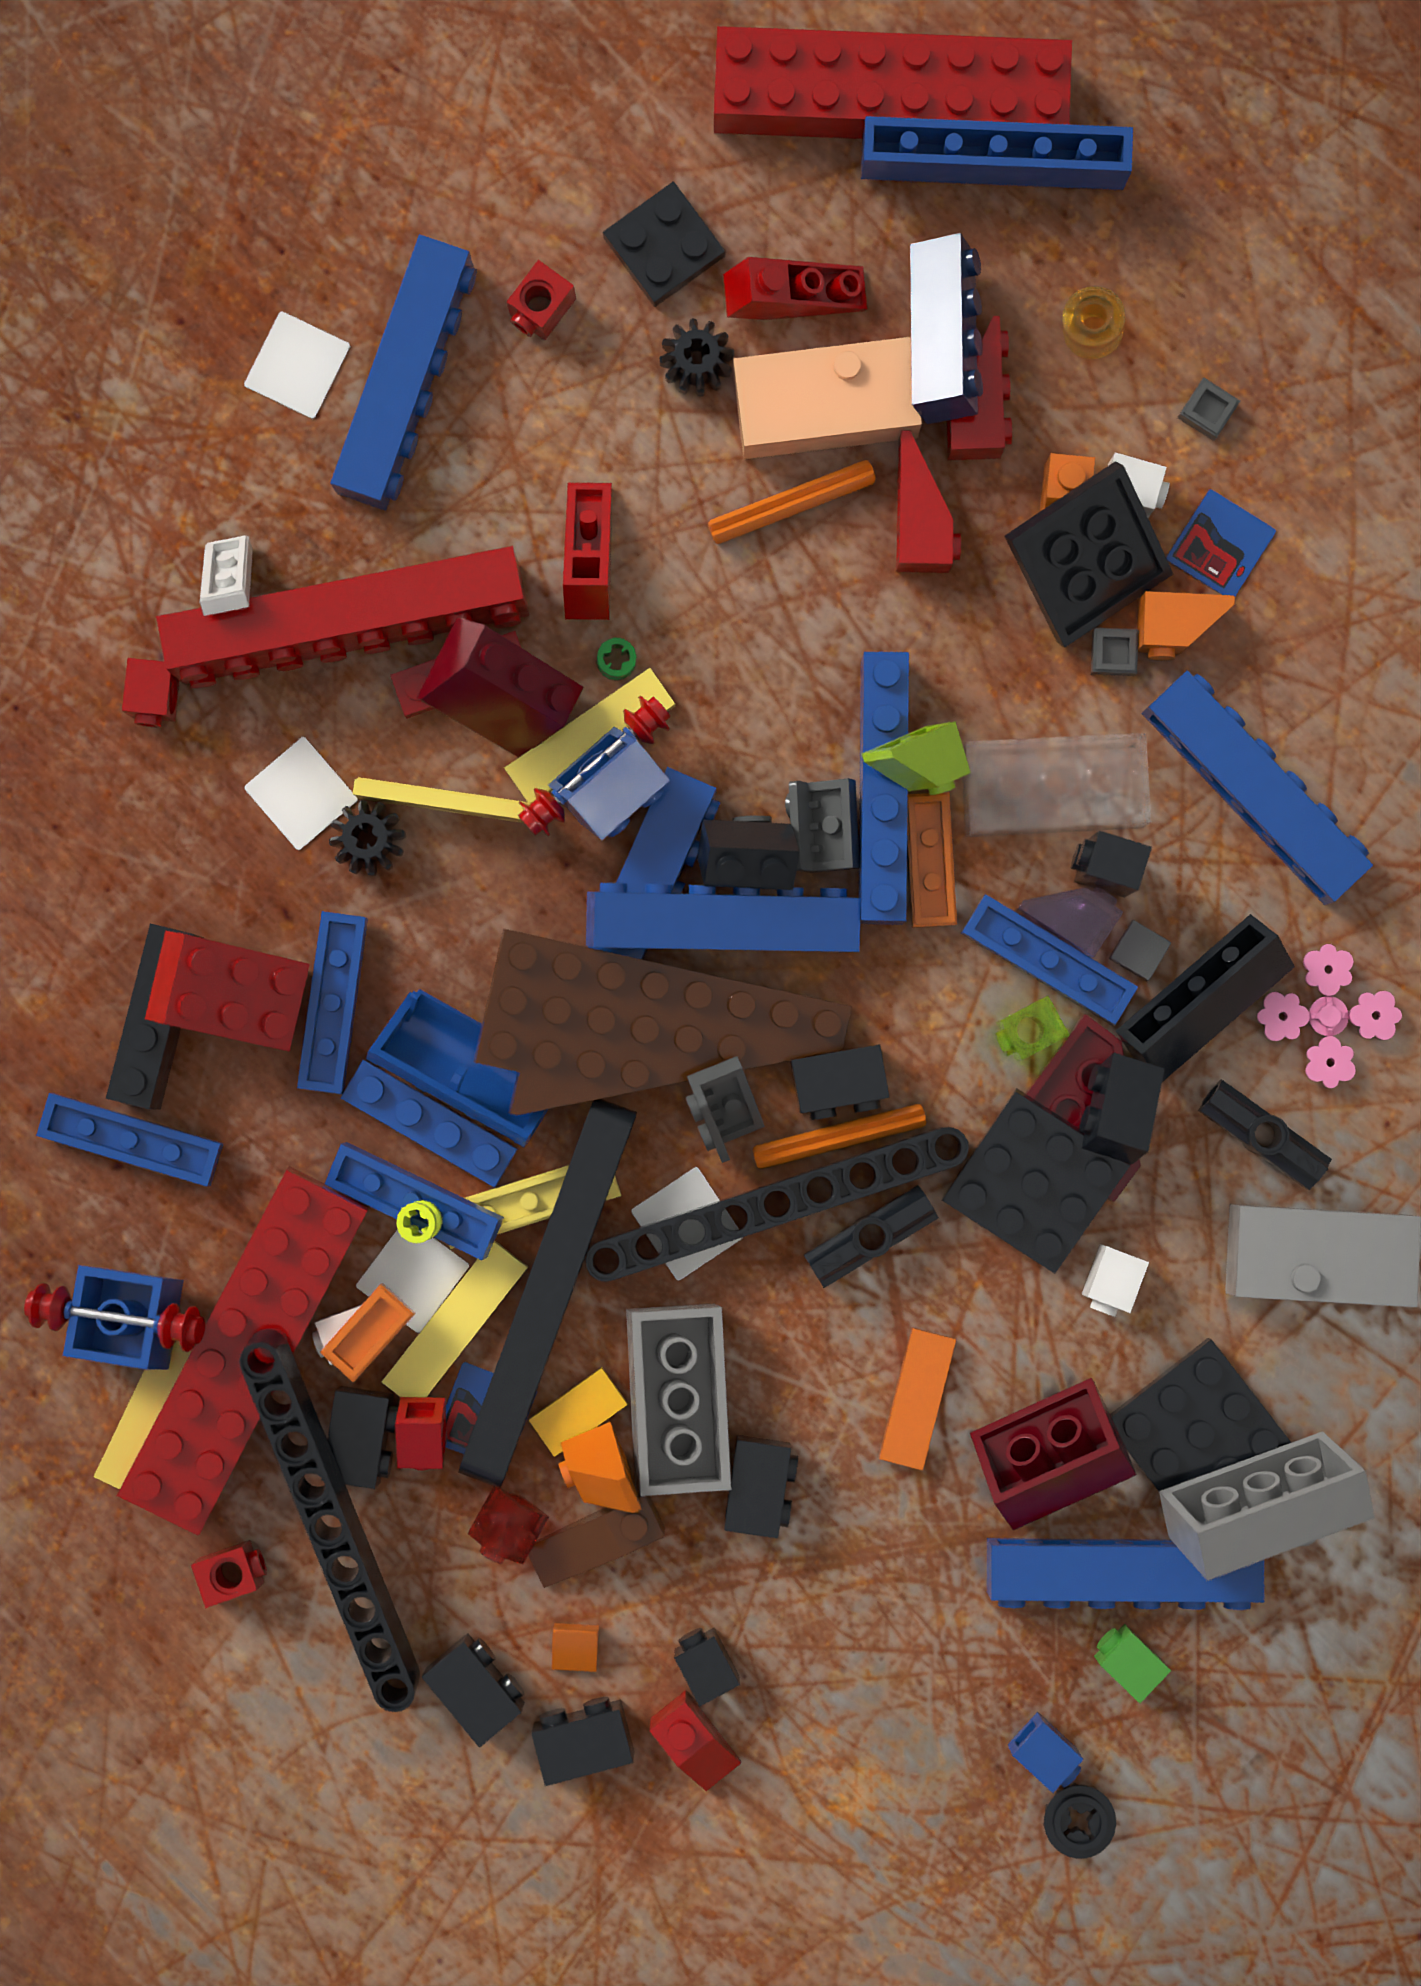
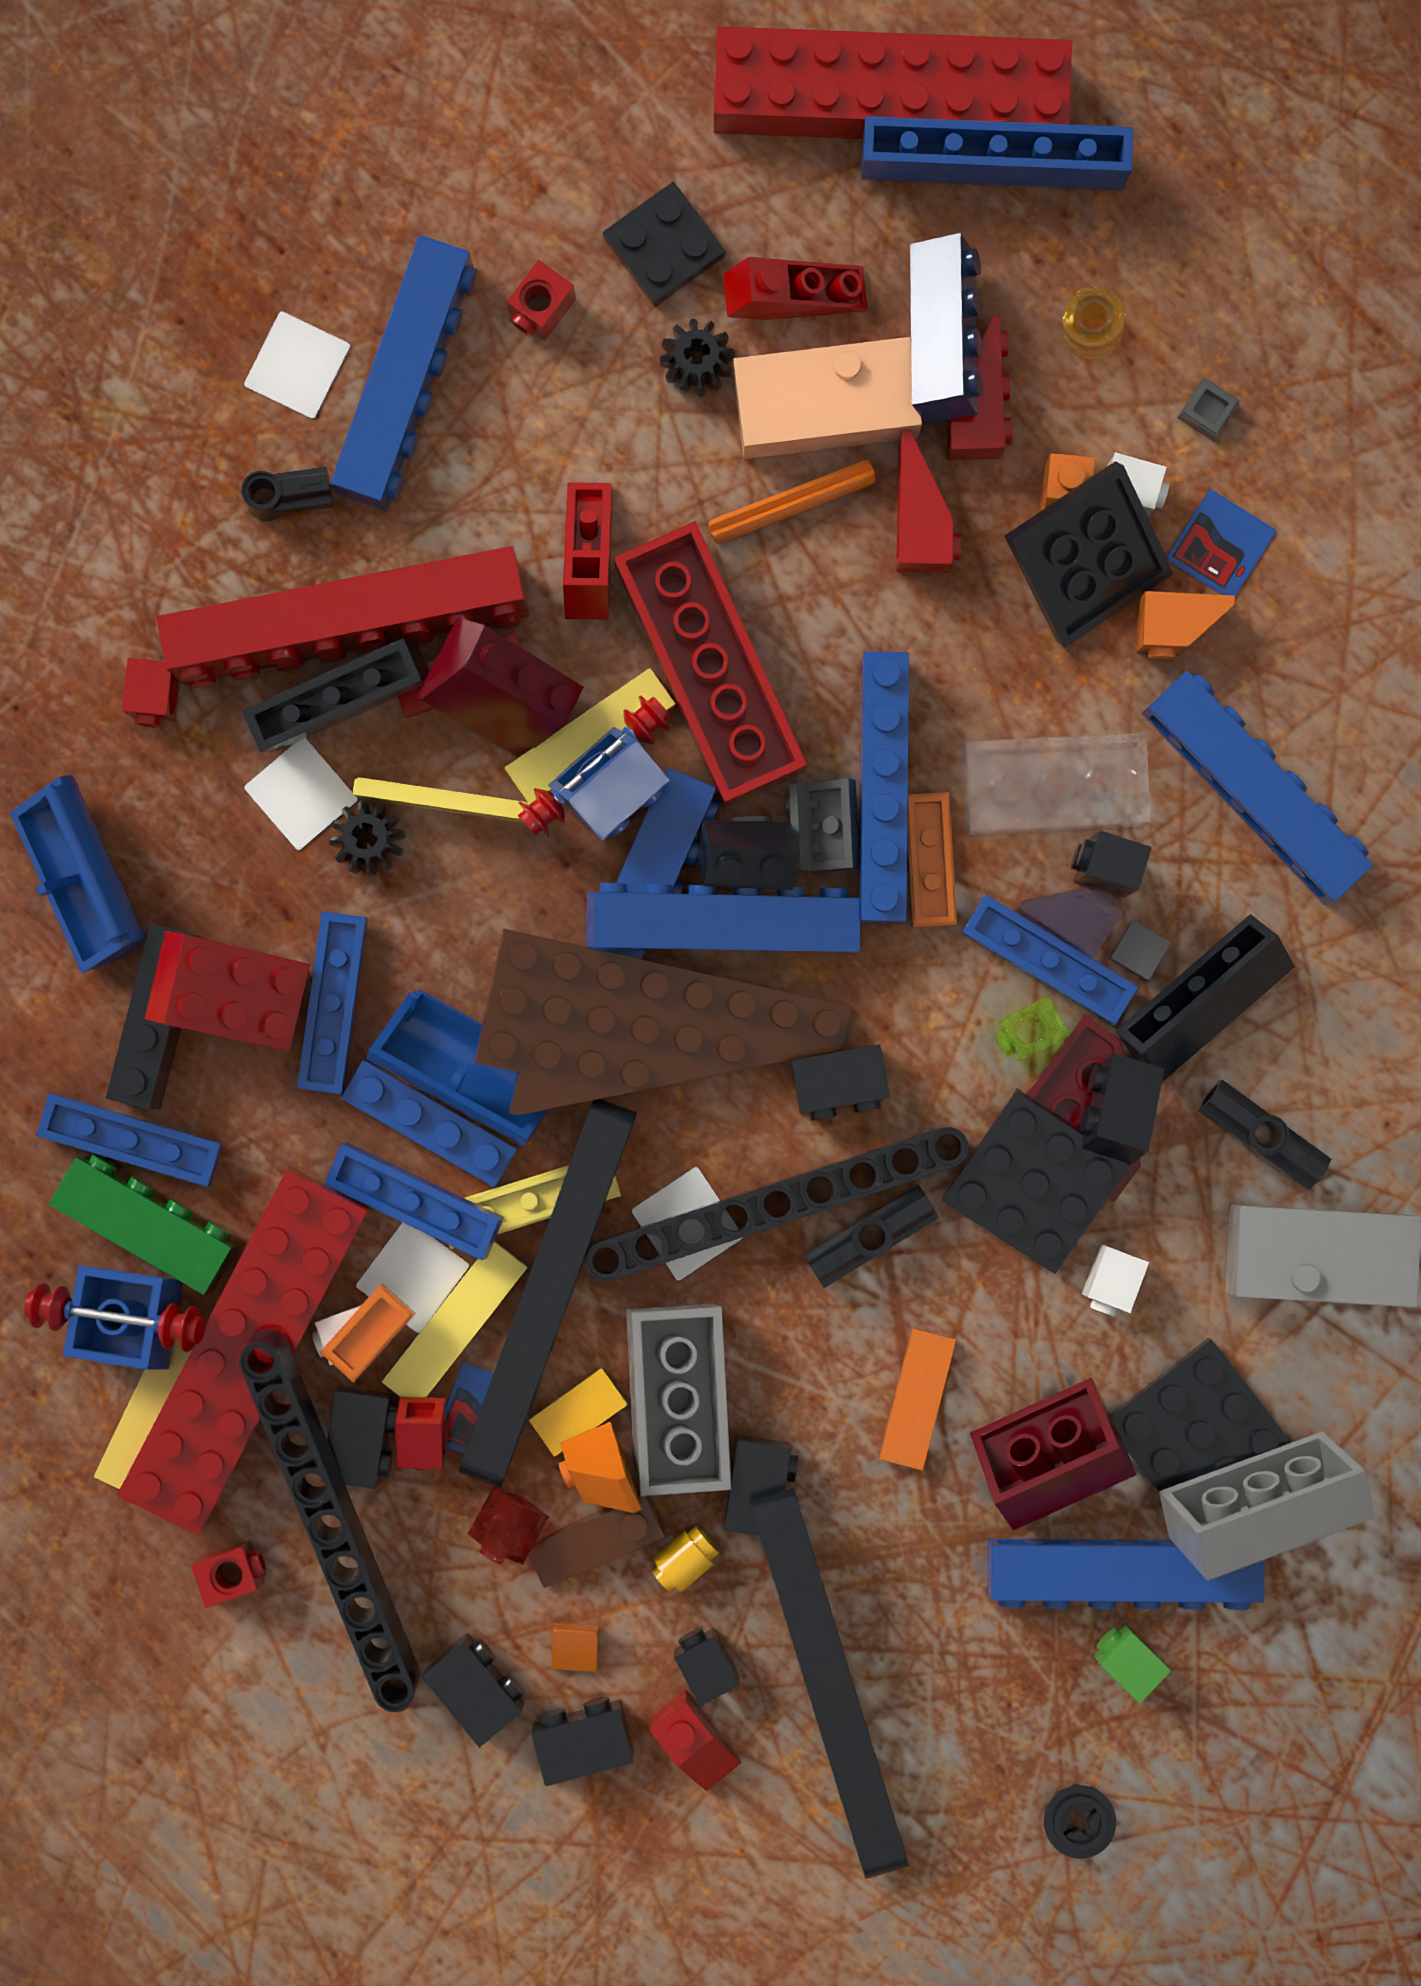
white tile [200,535,253,616] -> none
neon yellow bush [396,1200,442,1244] -> none
green bush [596,638,637,681] -> none
dark grey bracket [686,1056,765,1163] -> none
orange axle [753,1104,927,1169] -> none
lime slope [862,721,971,795] -> none
blue brick [1008,1712,1084,1793] -> none
dark grey tile [1091,628,1138,676] -> none
bright pink plant [1257,944,1402,1088] -> none
none -> blue container [10,775,146,974]
none -> green brick [48,1154,239,1295]
none -> black piece [241,467,333,521]
none -> black brick [242,638,430,752]
none -> red brick [614,521,807,808]
none -> yellow brick [652,1525,720,1593]
none -> black beam [750,1487,909,1879]

